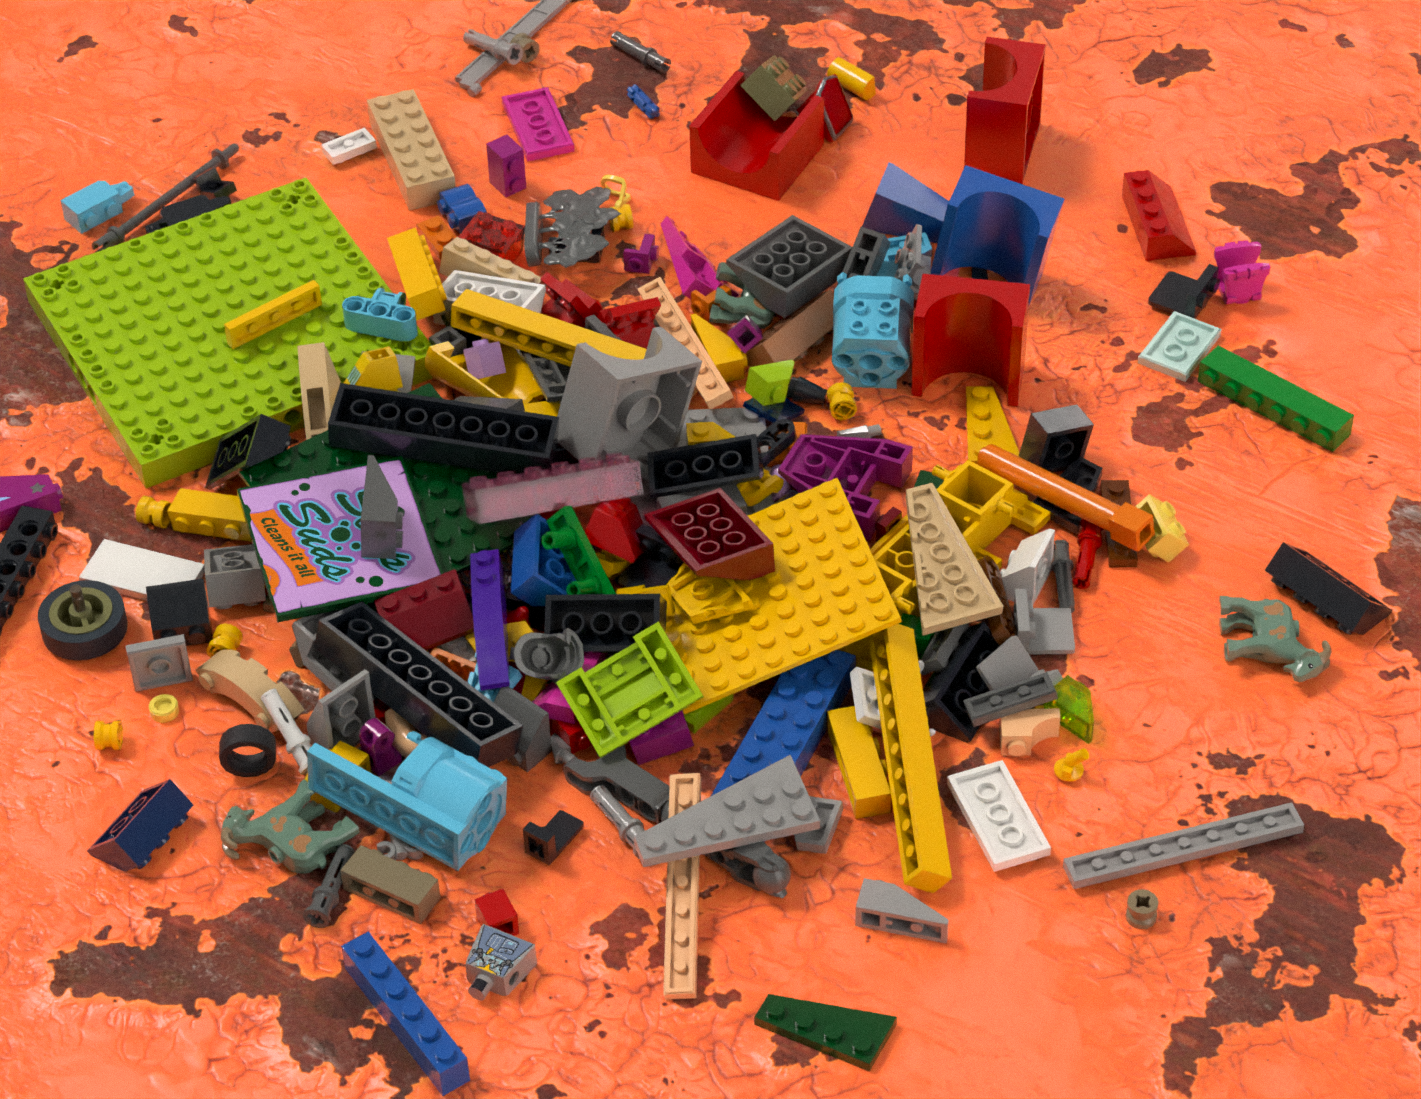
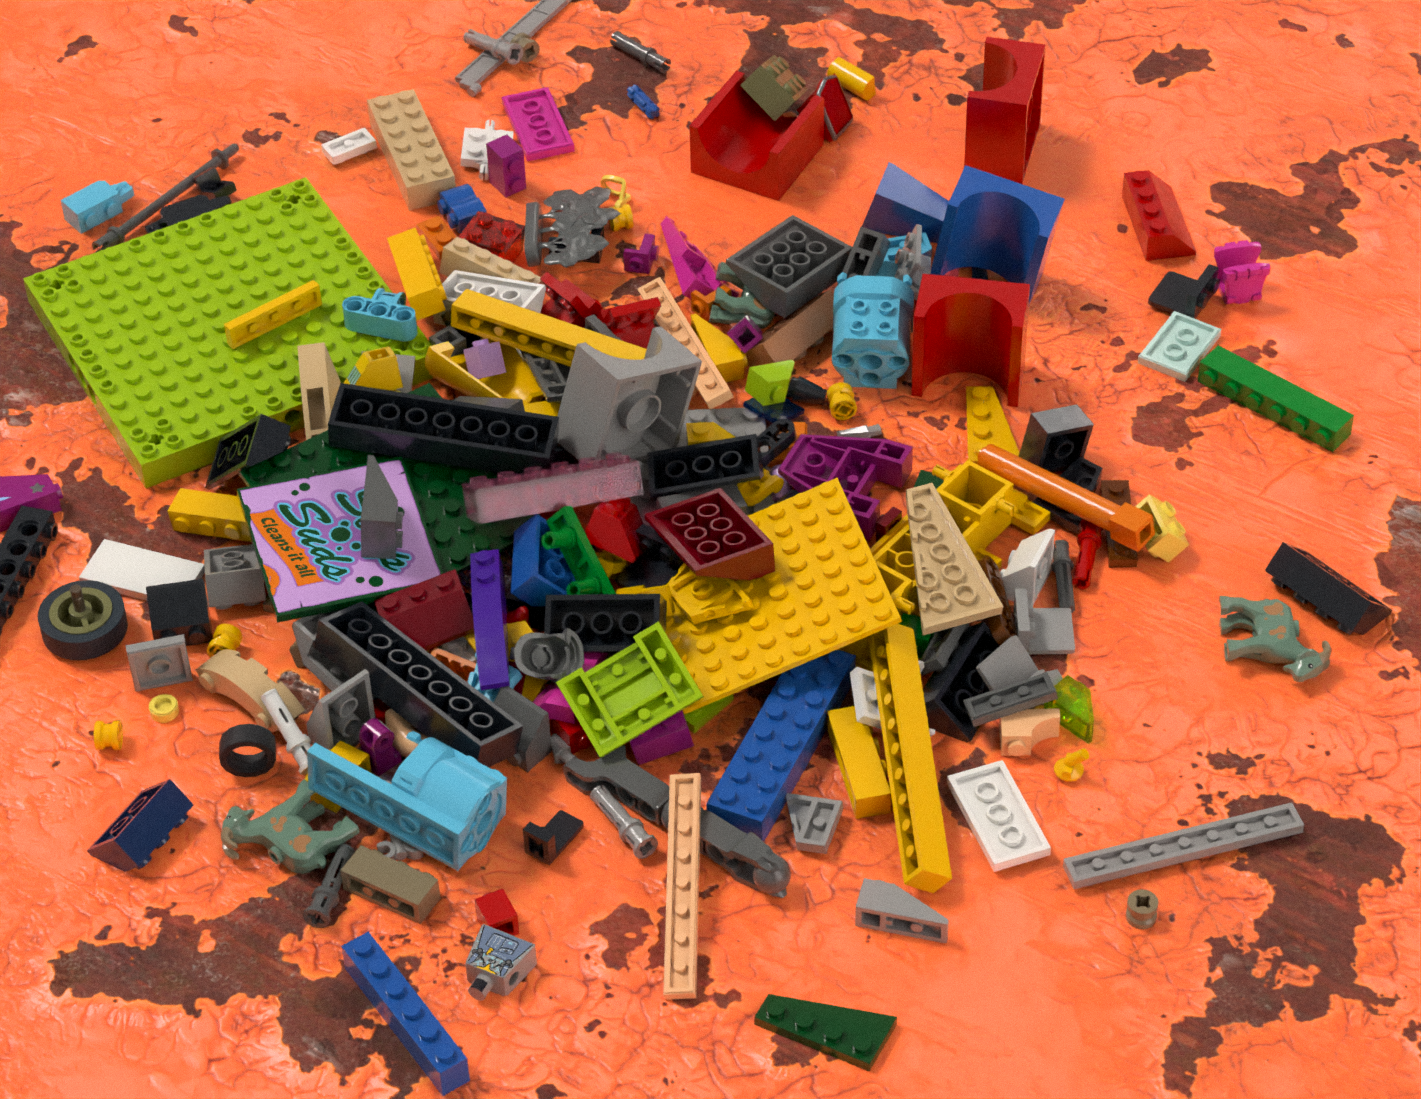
yellow wheel [136,496,172,528] -> none
light grey wing [634,755,820,867] -> none
none -> white plate [460,119,514,180]

